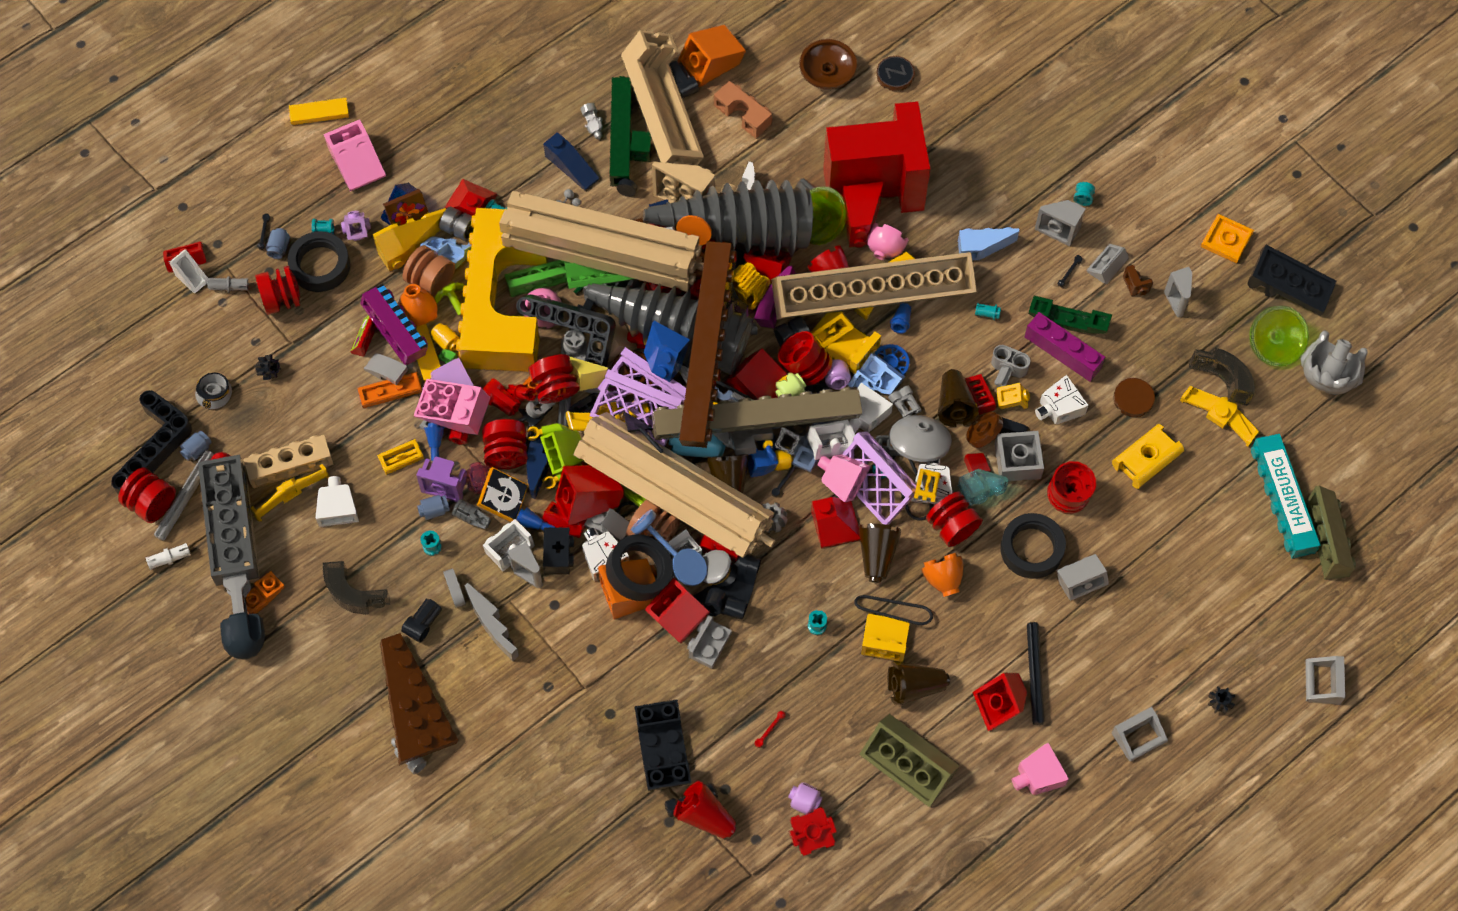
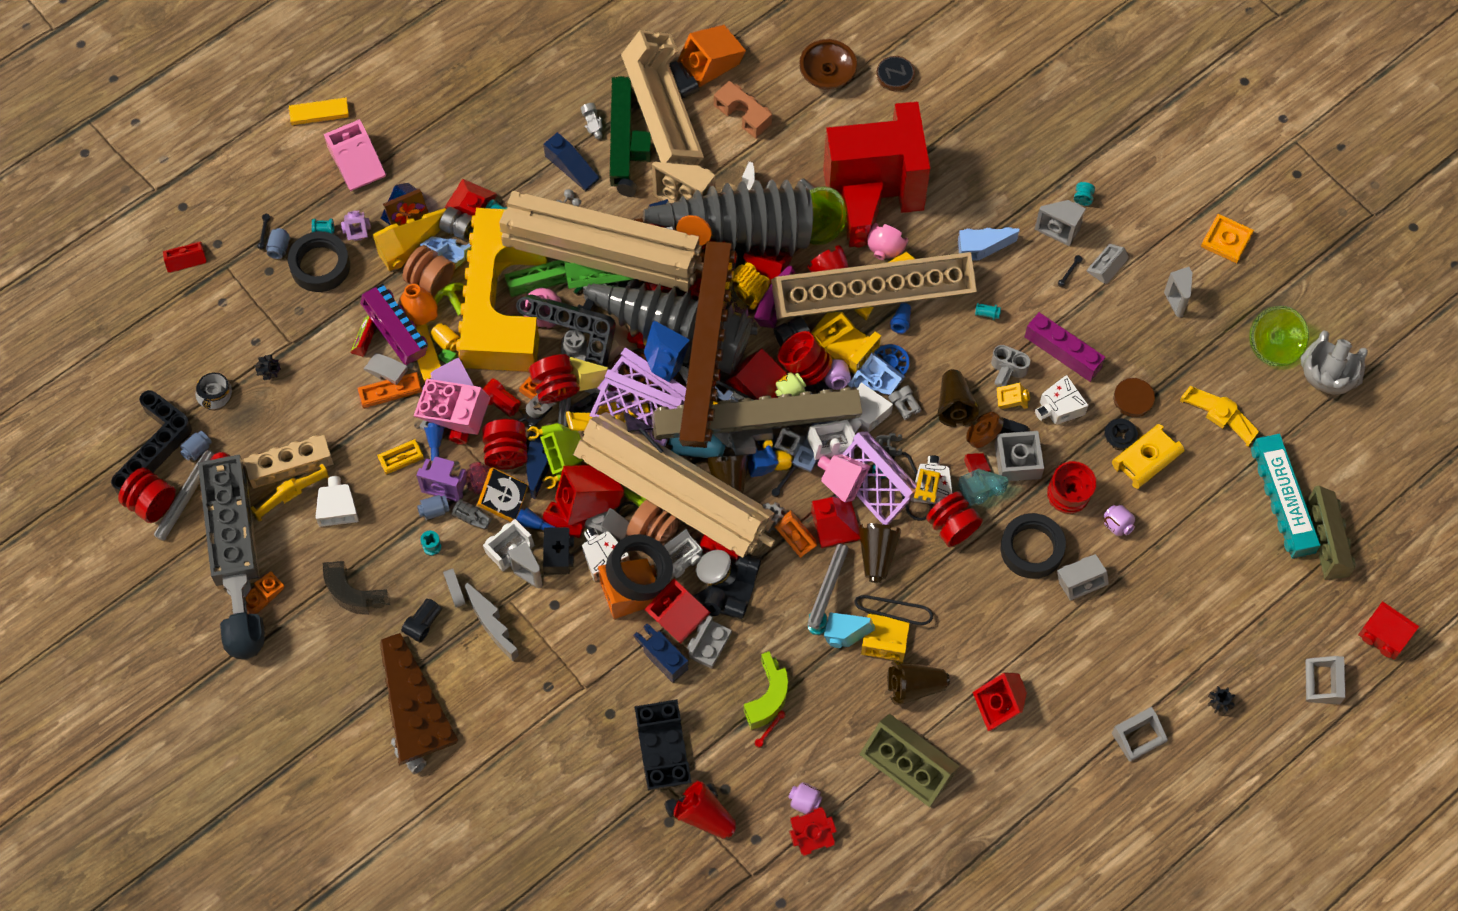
white pin [145,543,191,570] -> none
white slope [169,250,208,293] -> none
light grey axle [207,276,249,292] -> none
red wheel [255,265,301,315] -> none
red axle [505,384,536,401] -> none
medium blue piece [631,509,707,586] -> none
light grey dish [890,415,952,462] -> none
orange piece [921,553,964,597] -> none
red slope [965,374,996,415] -> none
bright pink torso [1011,743,1069,795] -> none
black axle [1027,622,1045,725] -> none
dark green slope [1028,295,1112,334] -> none
reddish brown bracket [1123,265,1153,297] -> none
clear smoke arch [1189,347,1255,406] -> none
black hinge [1248,245,1337,316] -> none
none -> dark blue hinge [633,624,689,683]
none -> lime arch [744,651,788,730]
none -> orange slope [775,510,817,558]
none -> light grey axle [808,544,848,629]
none -> medium azure slope [824,612,875,648]
none -> black gear [1104,418,1138,450]
none -> lavender head [1104,505,1135,536]
none -> red slope [1358,601,1419,660]

